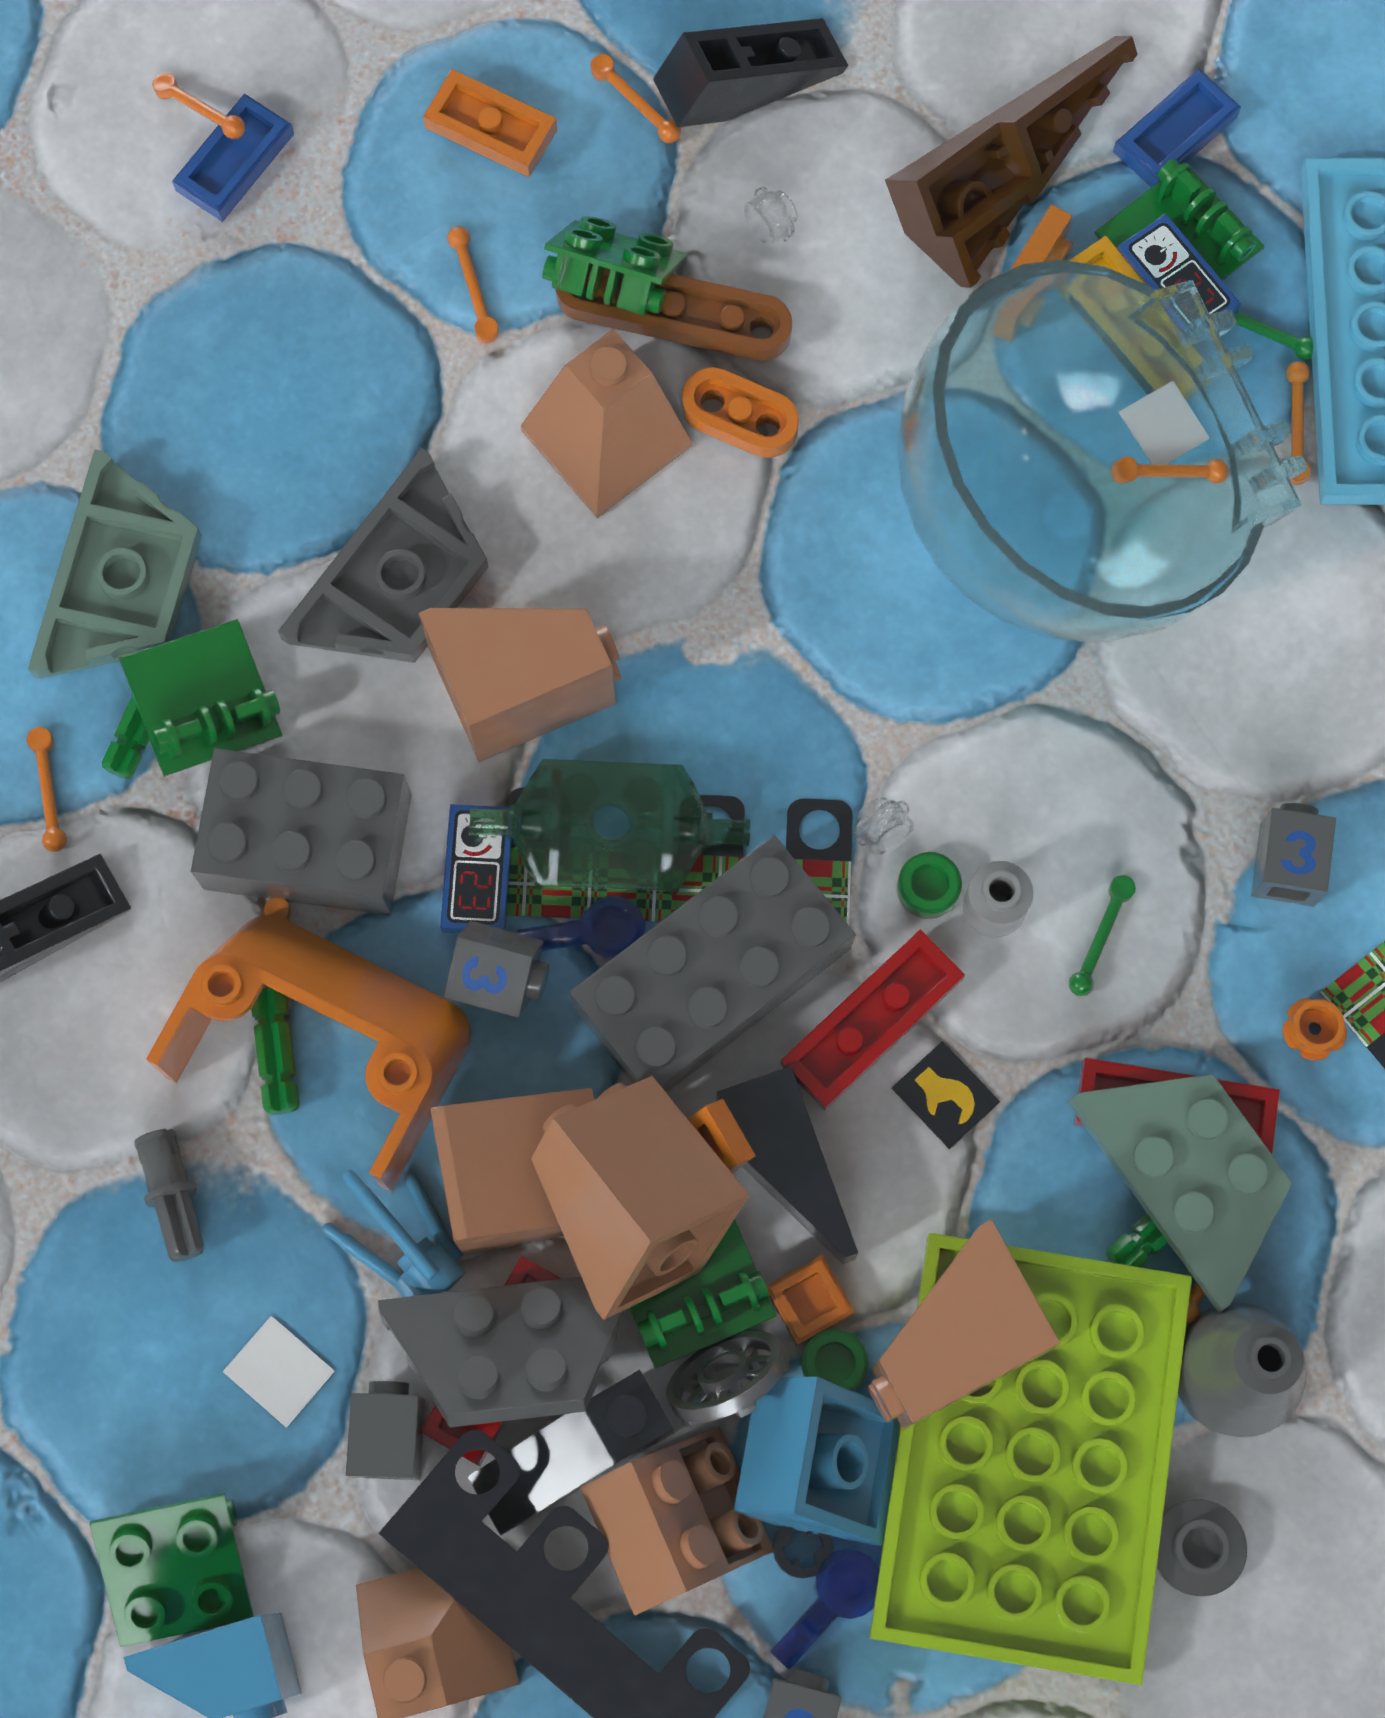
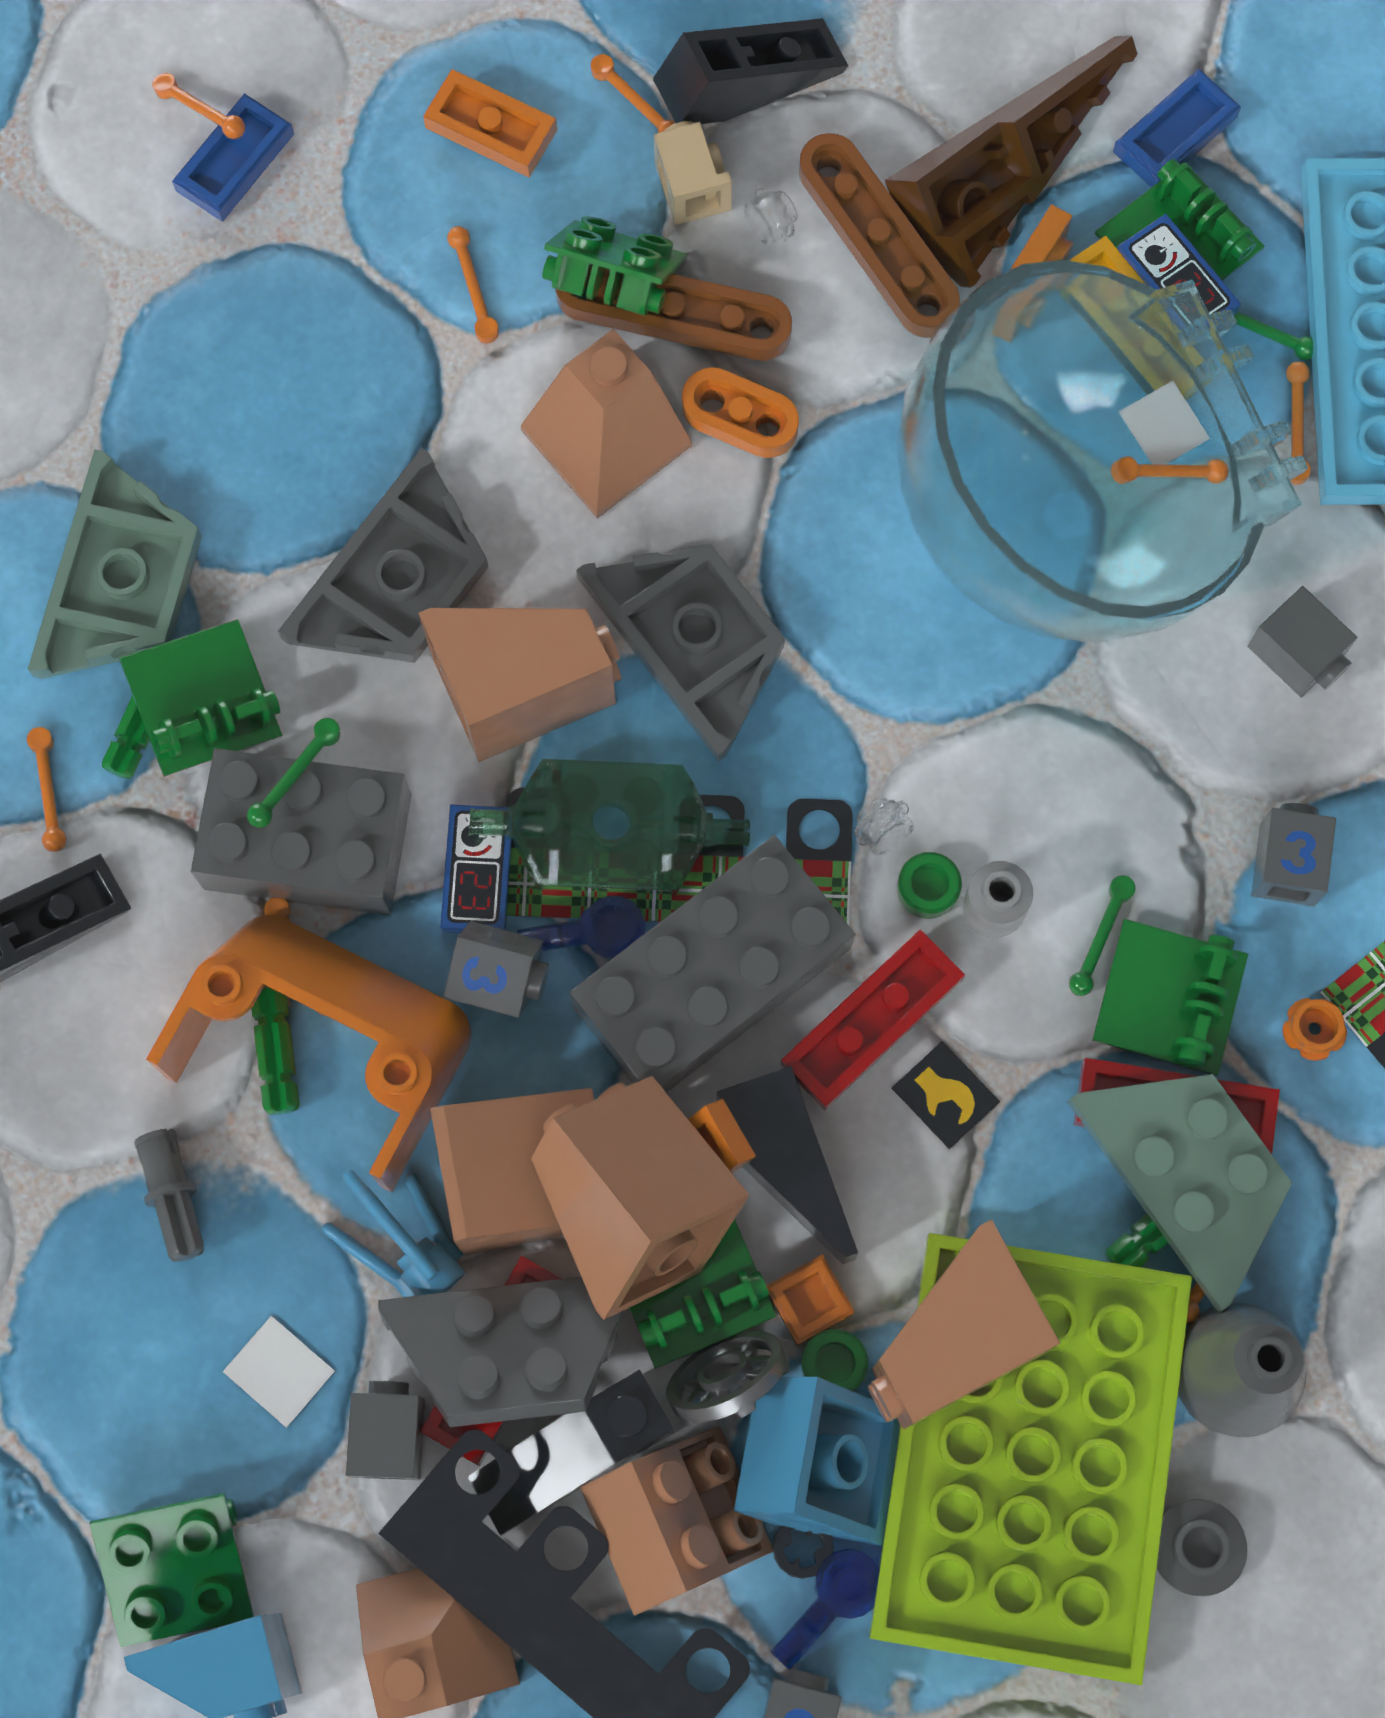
none -> green hinge [247,718,341,828]
none -> dark grey wing [576,544,785,762]
none -> tan brick [654,121,732,226]
none -> dark orange plate [799,133,960,338]
none -> green hinge [1092,919,1248,1076]
none -> dark grey brick [1247,585,1358,698]

